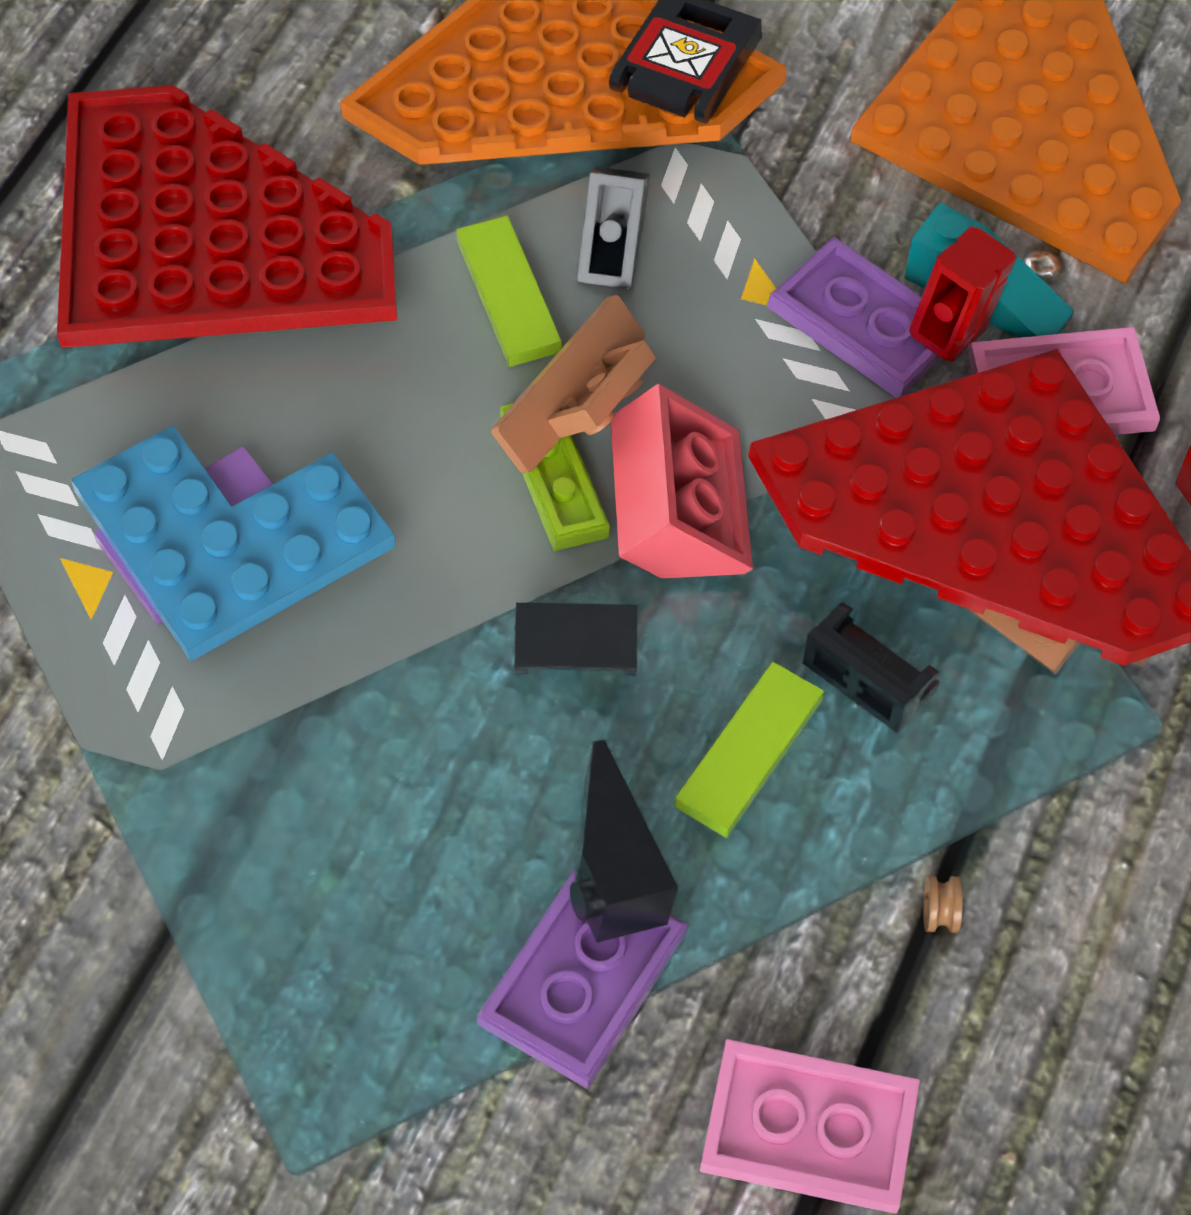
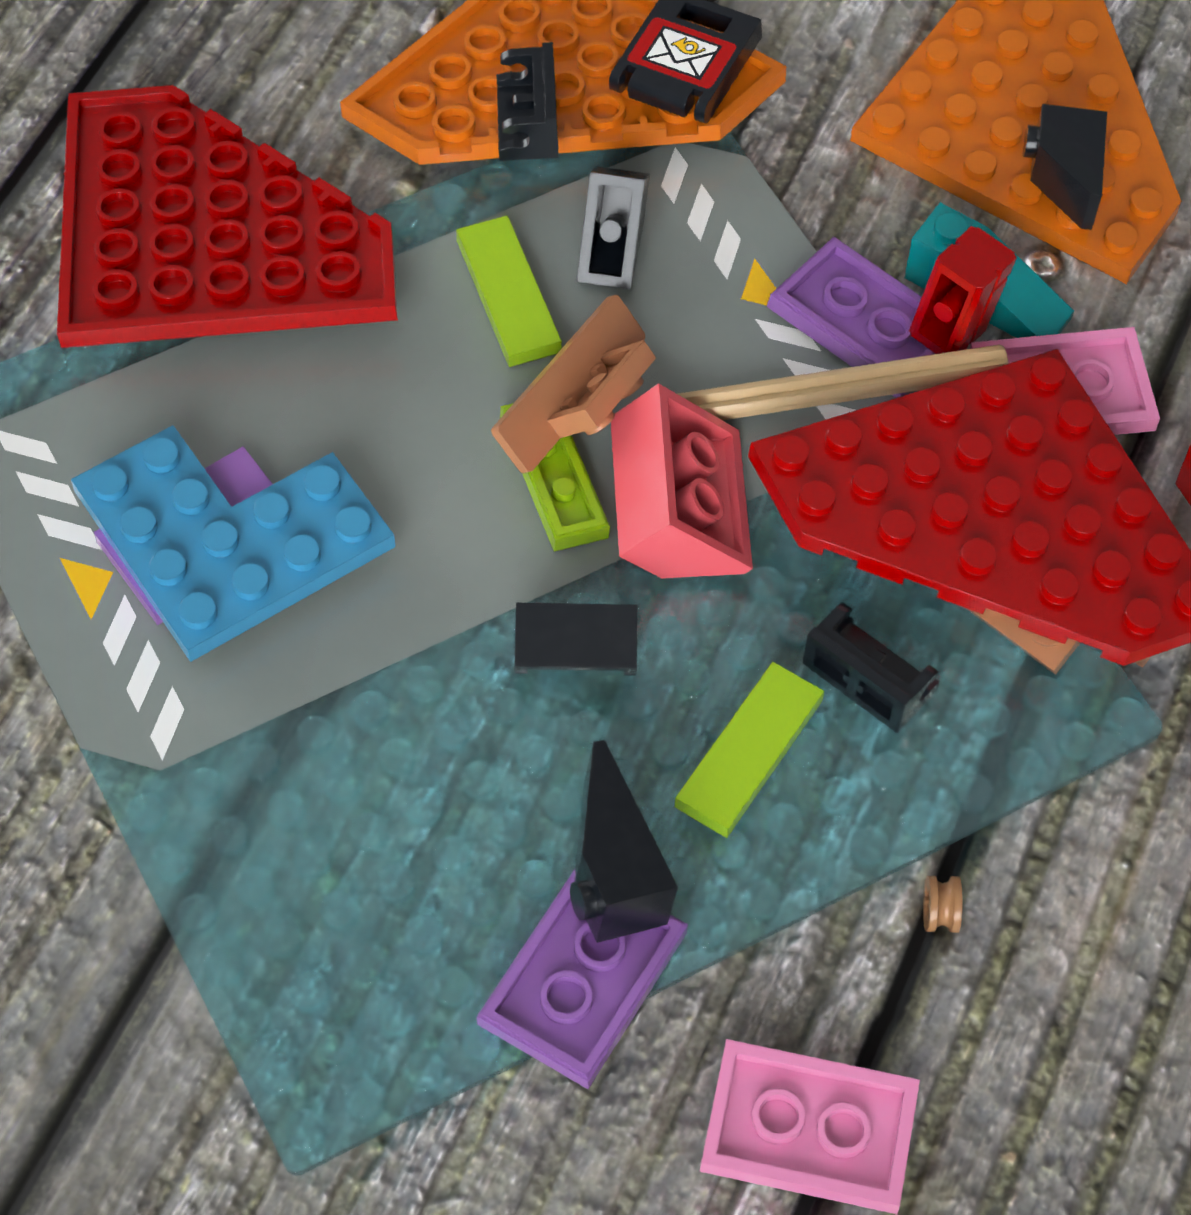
none -> black hinge [496,42,559,161]
none -> tan axle [678,345,1009,420]
none -> black slope [1023,104,1107,230]

